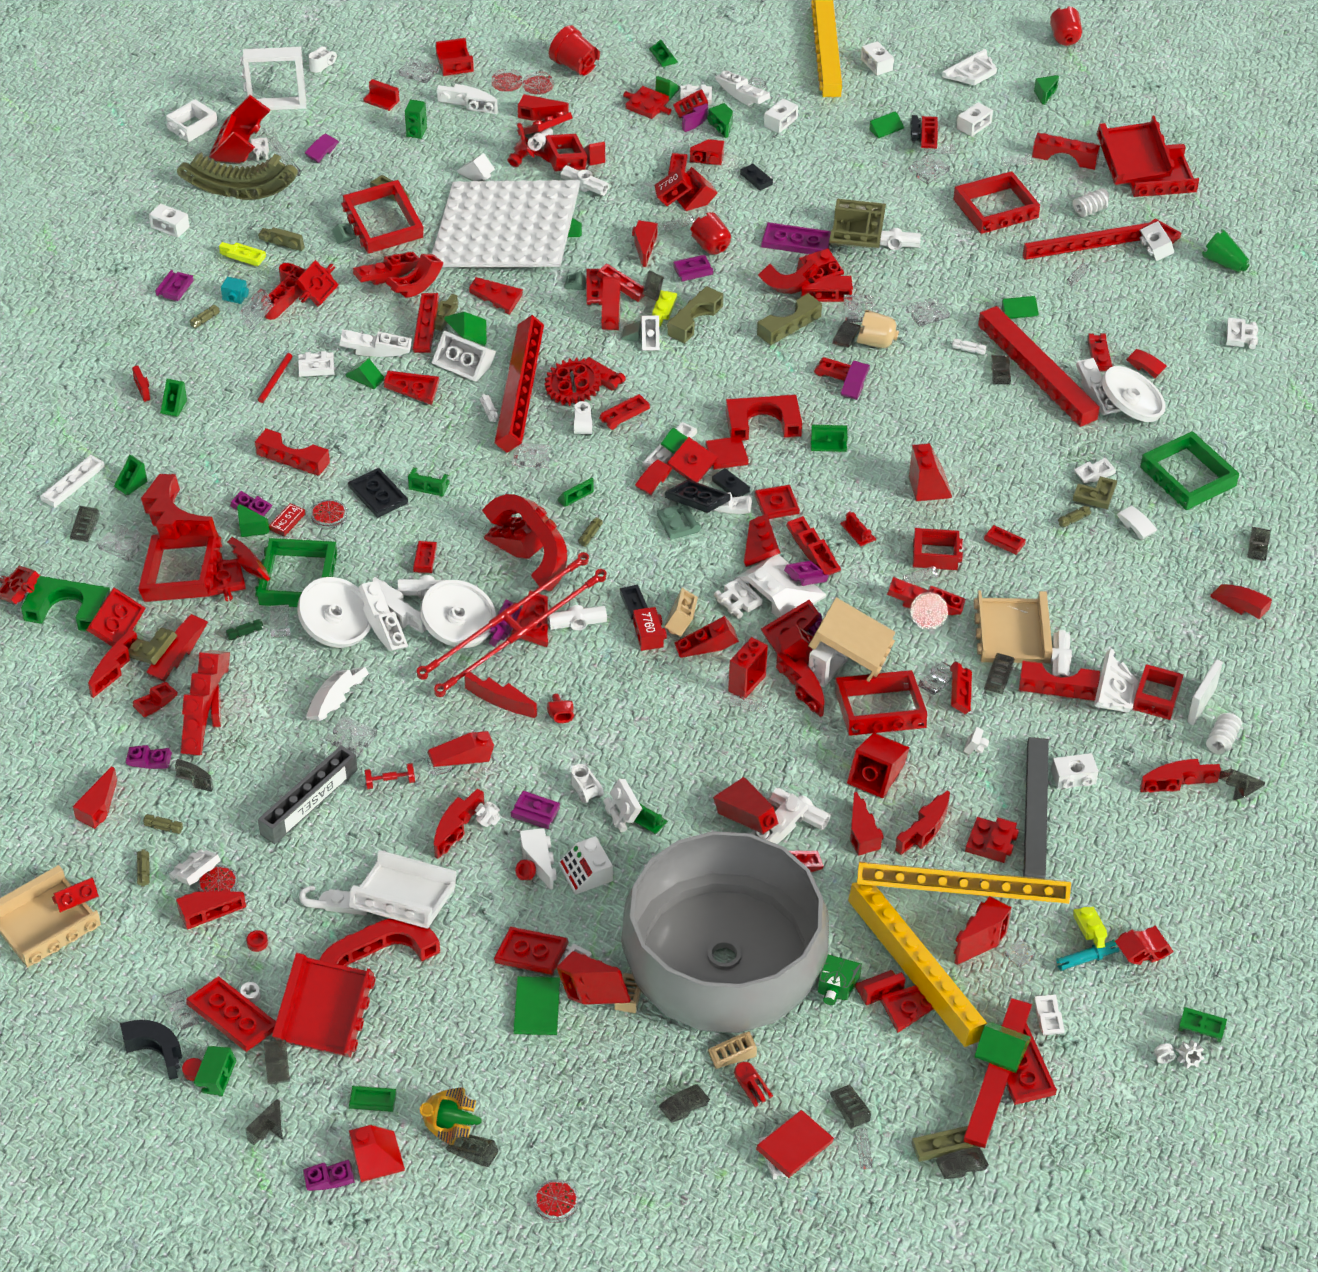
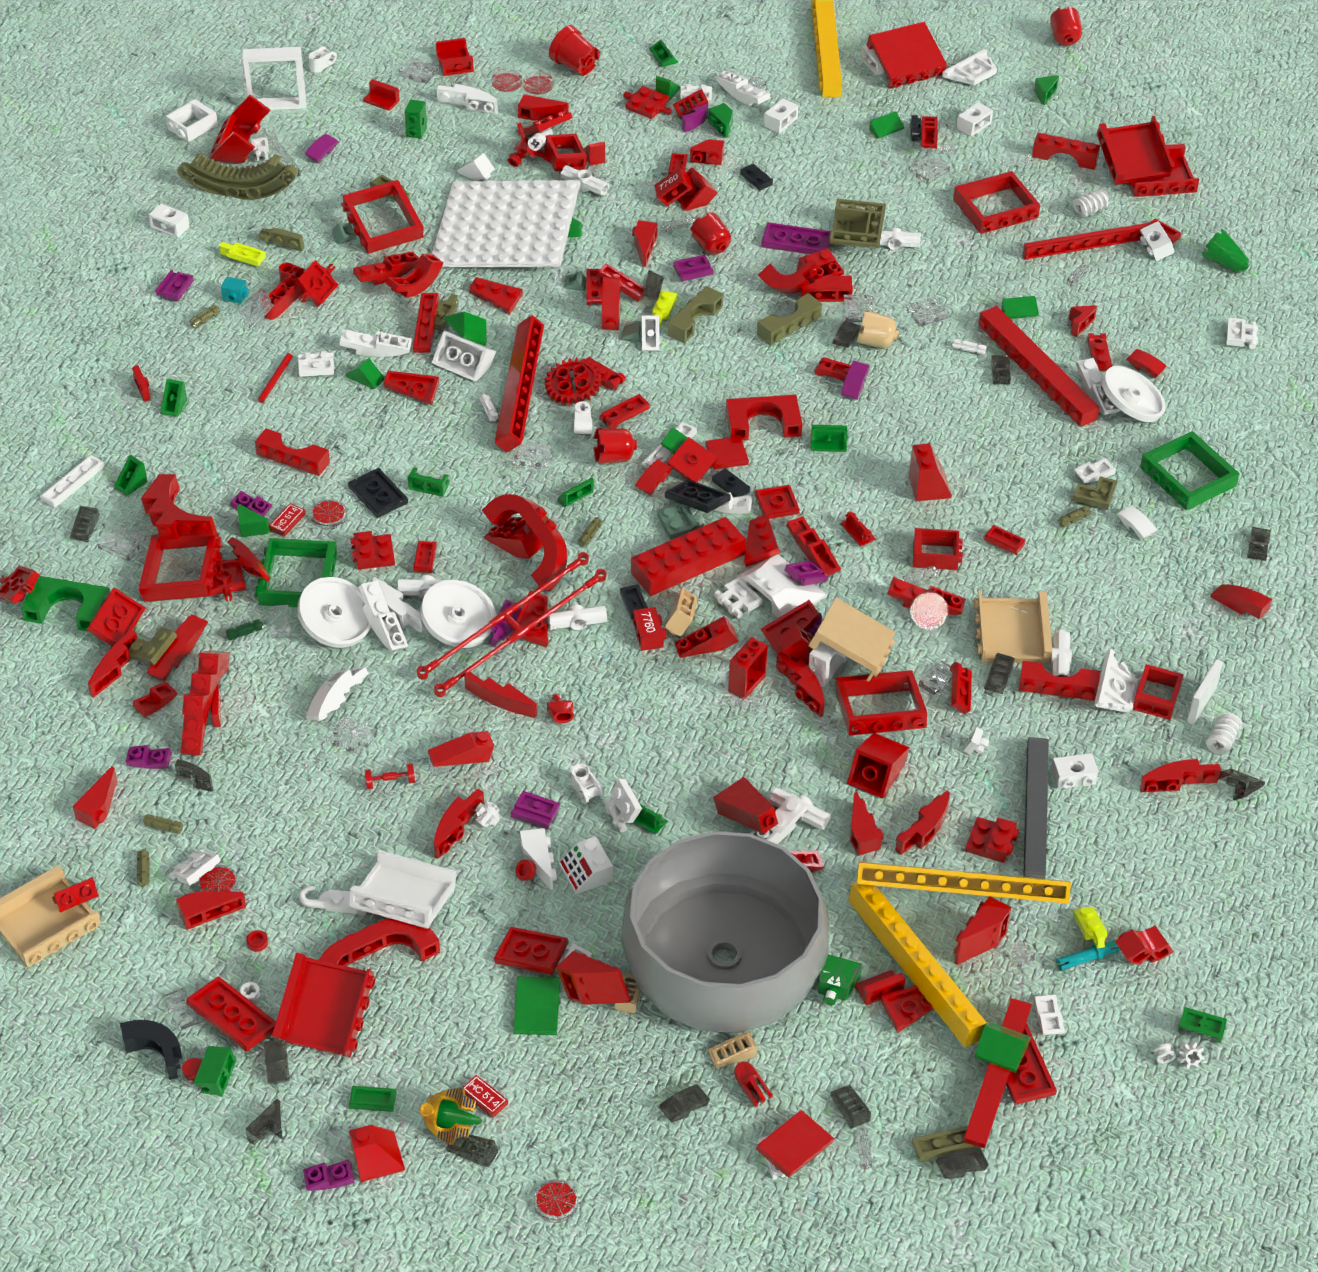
flat silver brick [258,745,358,844] -> none
none -> red plate [350,531,395,570]
none -> red tile [463,1075,508,1118]
none -> red cylinder [593,428,637,464]
none -> red brick [631,516,746,597]
none -> red panel [866,21,947,89]
none -> red slope [1069,305,1097,337]

